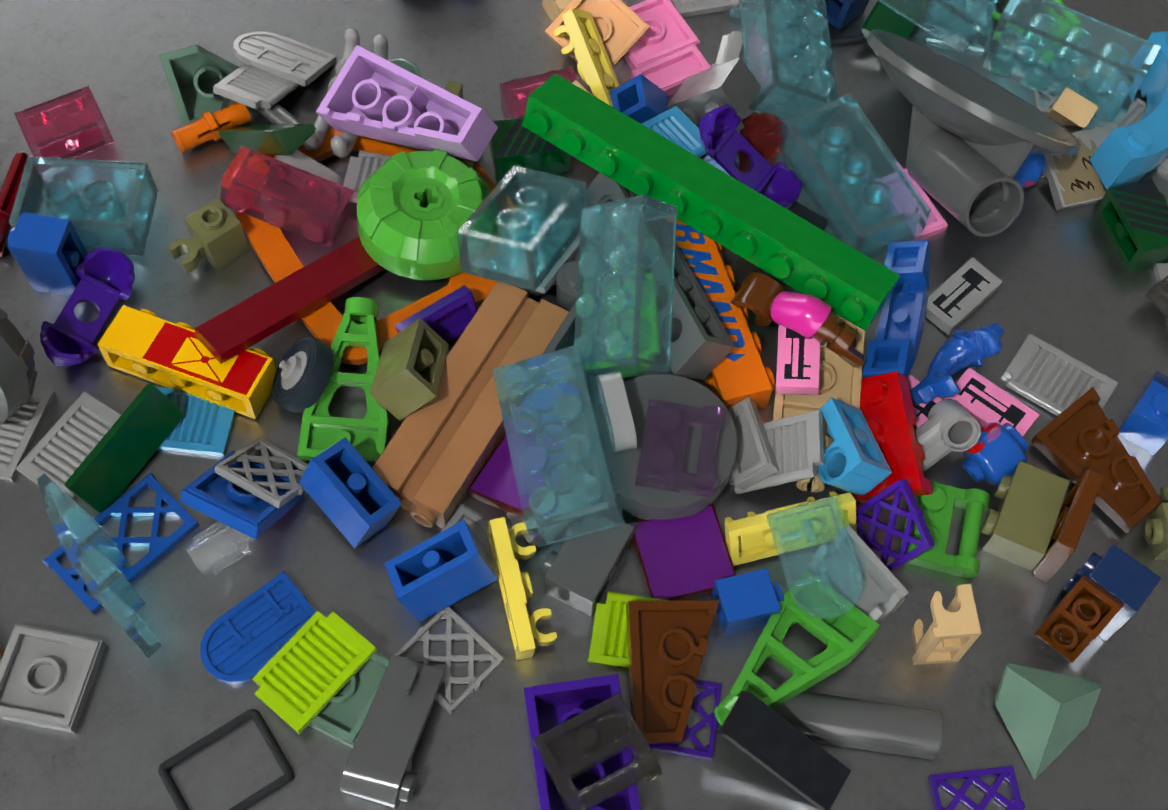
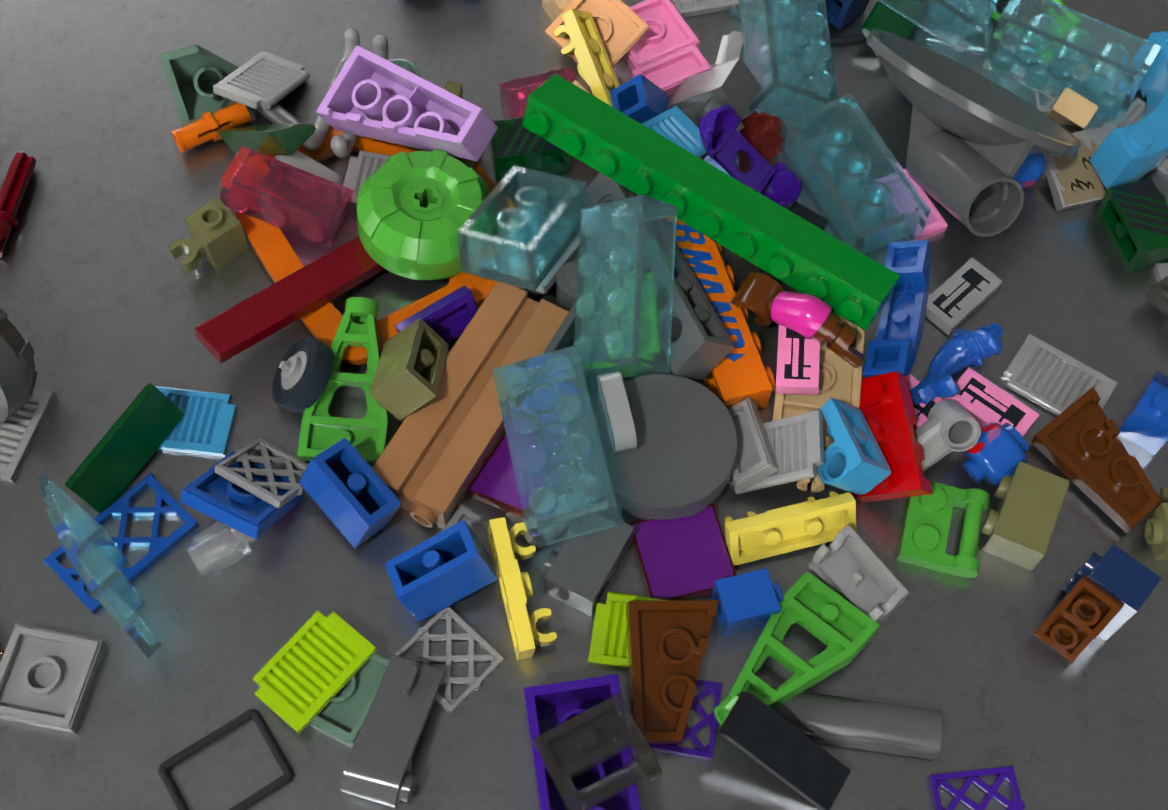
blue brick [7,212,88,296] -> none
clear light blue brick [9,156,158,256] -> none
clear pink brick [14,86,114,170] -> none
light grey window [15,391,121,499] -> none
dark purple piece [40,247,135,366] -> none
yellow brick [97,305,277,420] -> none
blue window [200,571,316,685] -> none
light grey window [234,31,336,87] -> none
clear purple plate [635,400,727,497] -> none
clear light blue window [766,495,863,620] -> none
dark purple window [856,479,935,573] -> none
tan hinge [912,584,982,665] -> none
sand green slope [994,662,1101,780] -> none
reddish brown tile [1032,469,1104,583] -> none

